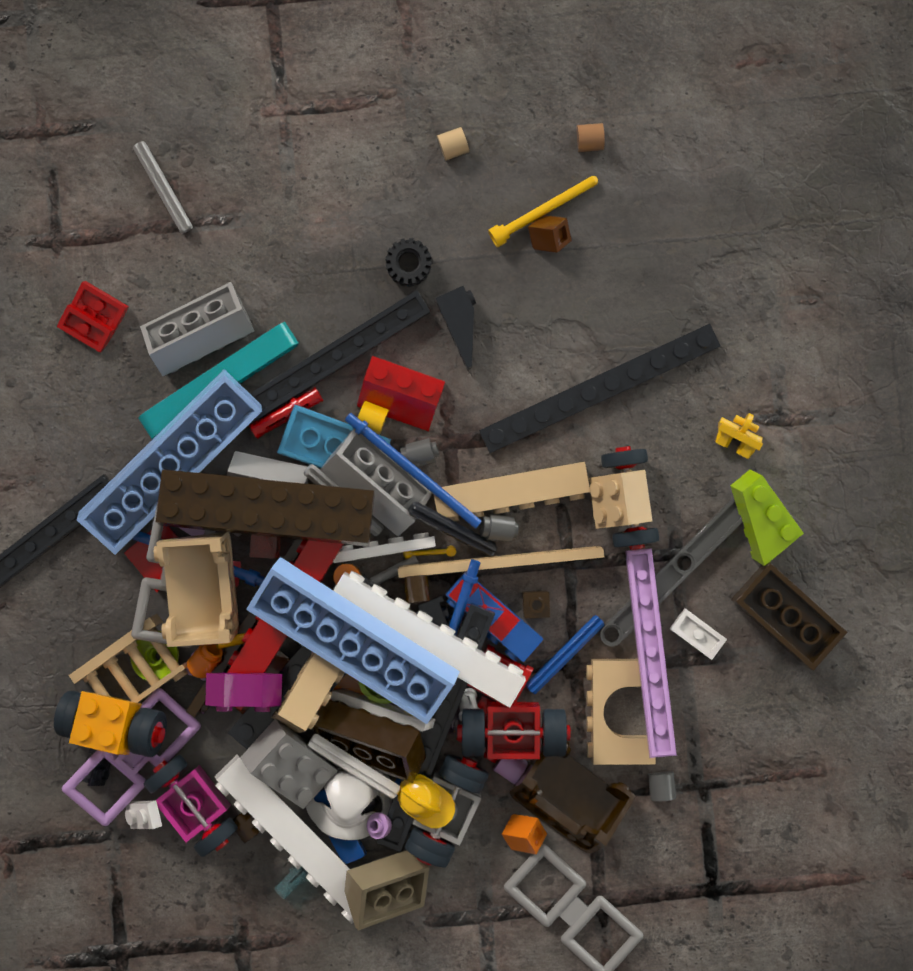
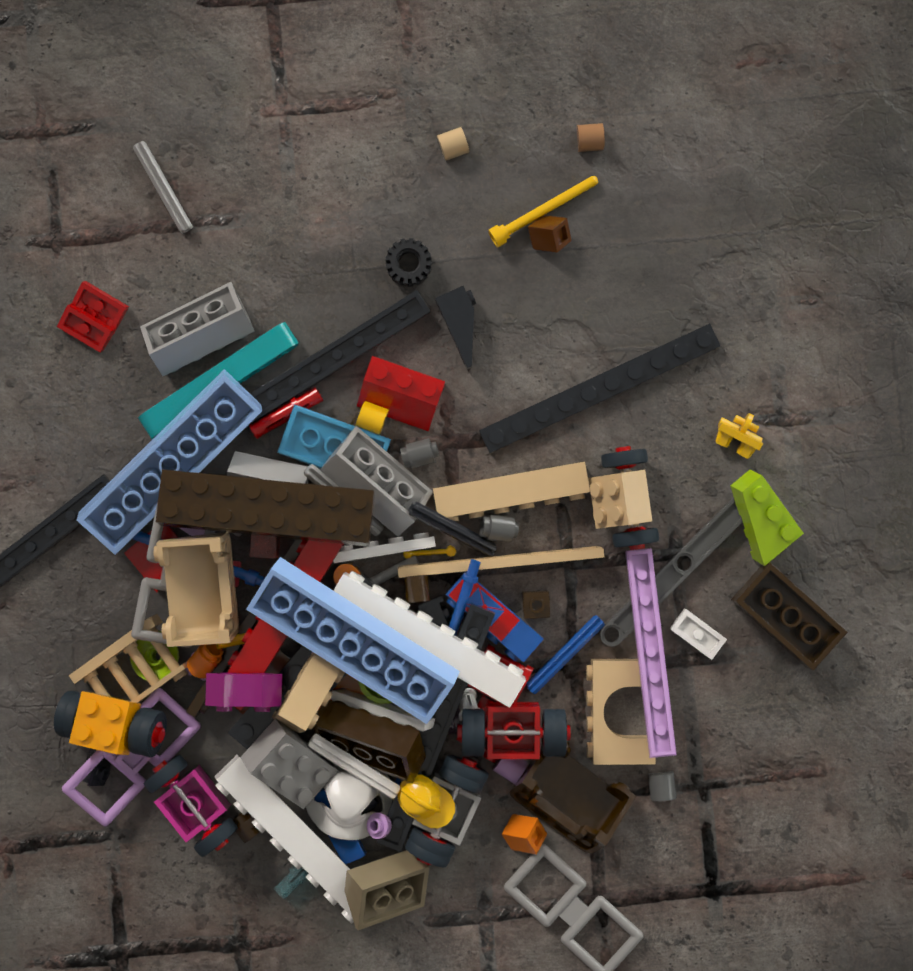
white plate [125,800,162,829] -> none
blue bar [345,413,482,529] -> none

